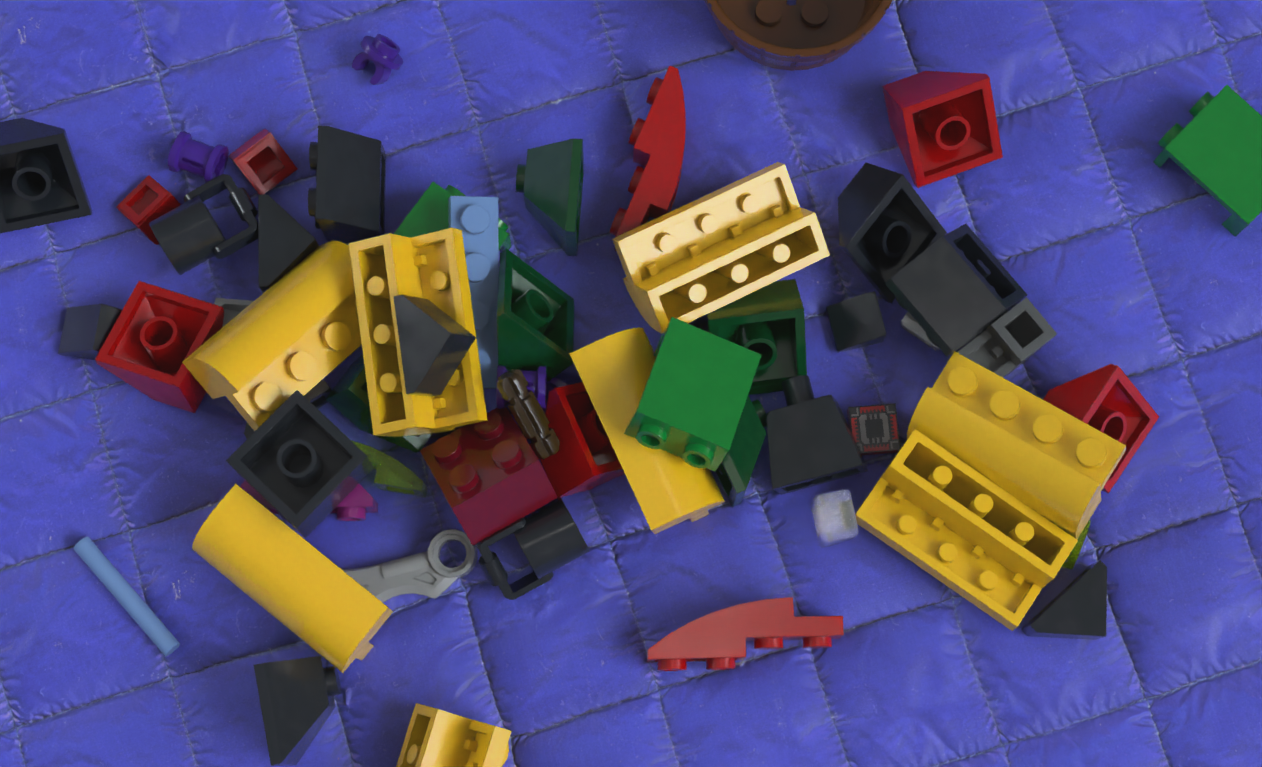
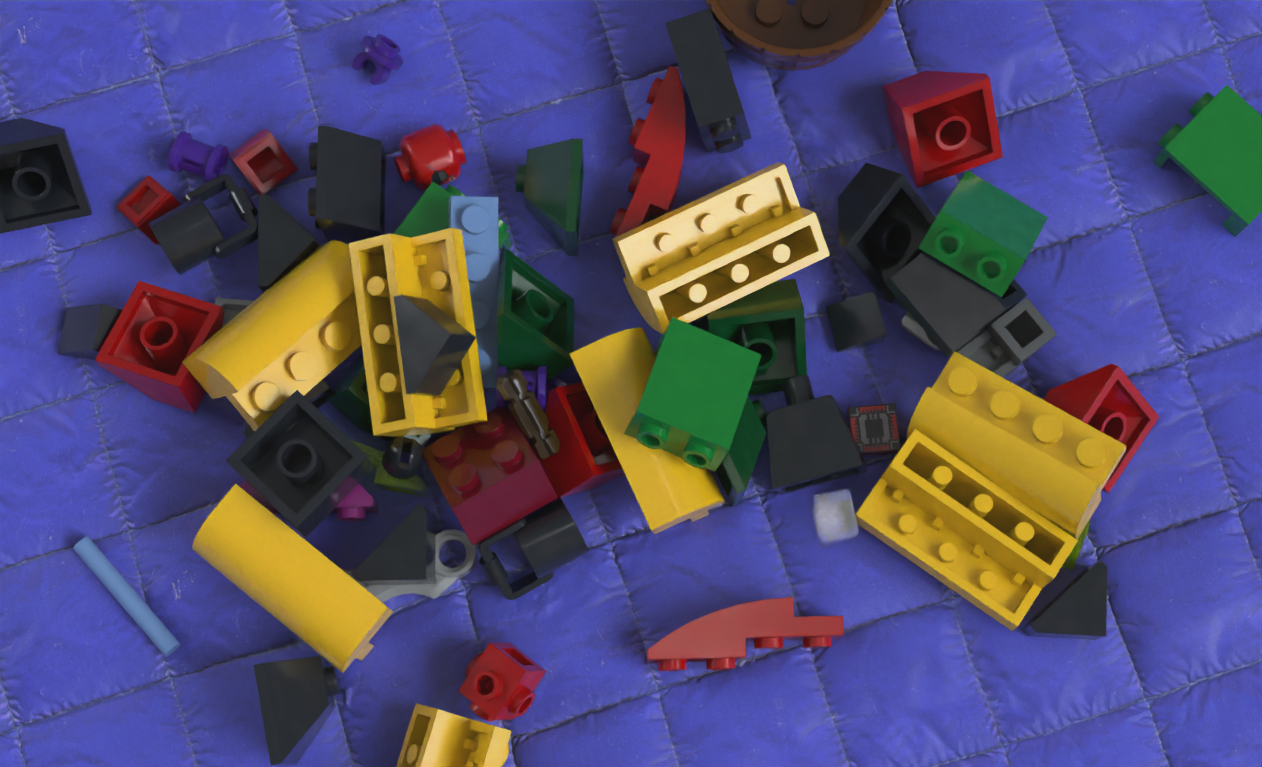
none -> black slope [351,503,436,585]
none -> black hinge [382,436,423,479]
none -> red head [393,124,466,192]
none -> red brick [458,642,546,722]
none -> black brick [665,8,751,153]
none -> green panel [918,170,1048,297]

